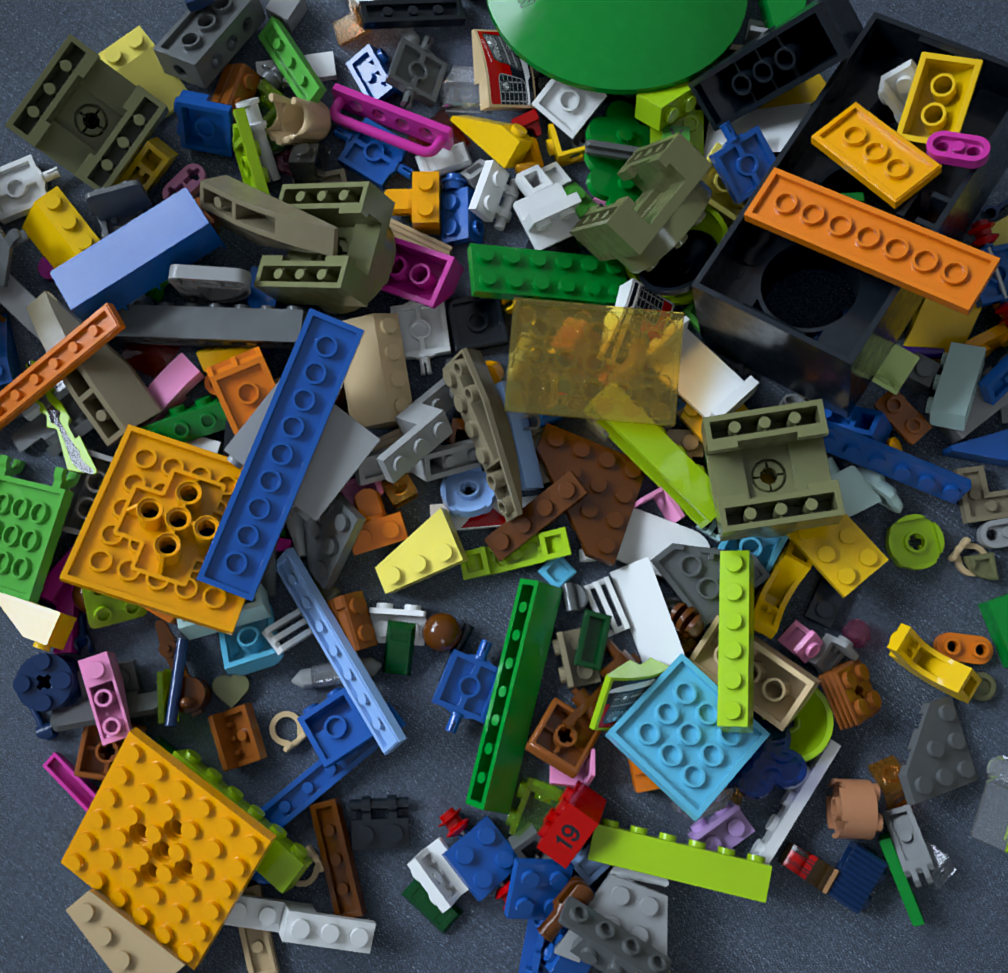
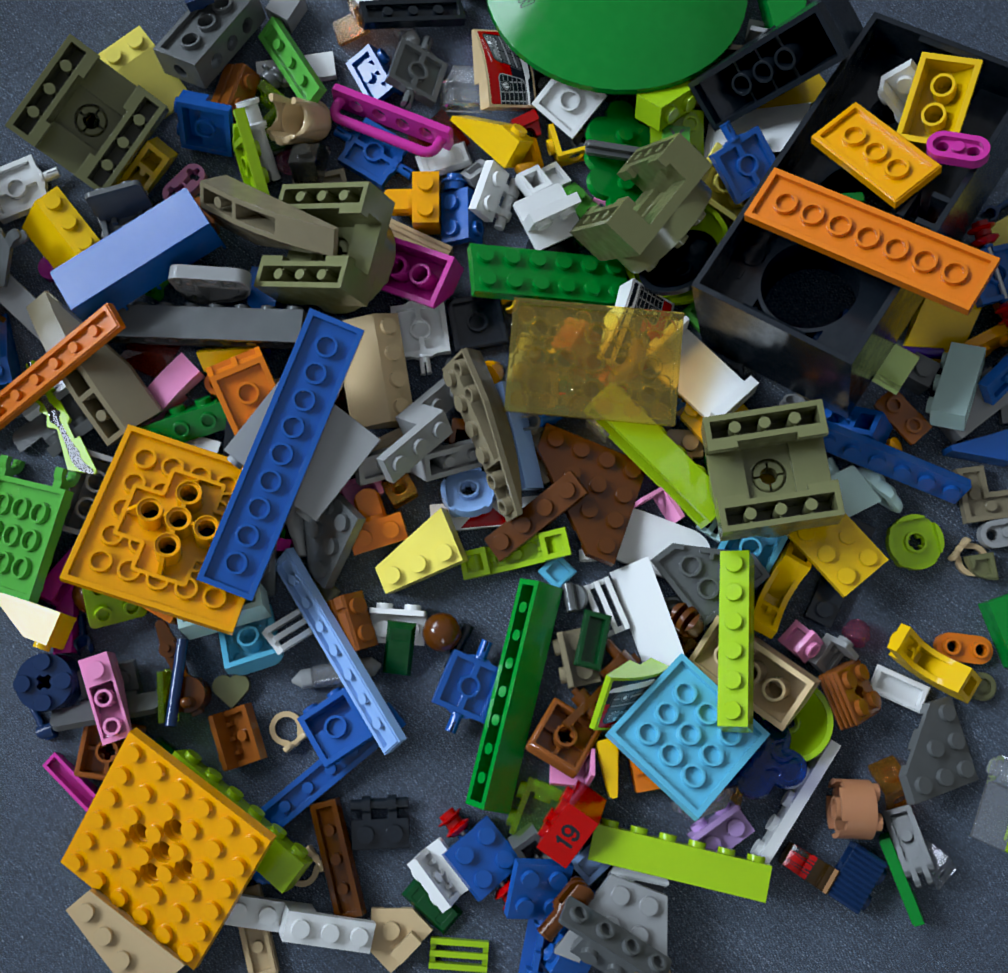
none -> tan plate [370,907,433,973]
none -> lime tile [428,936,489,973]
none -> yellow slope [594,737,619,799]
none -> white tile [870,664,930,713]

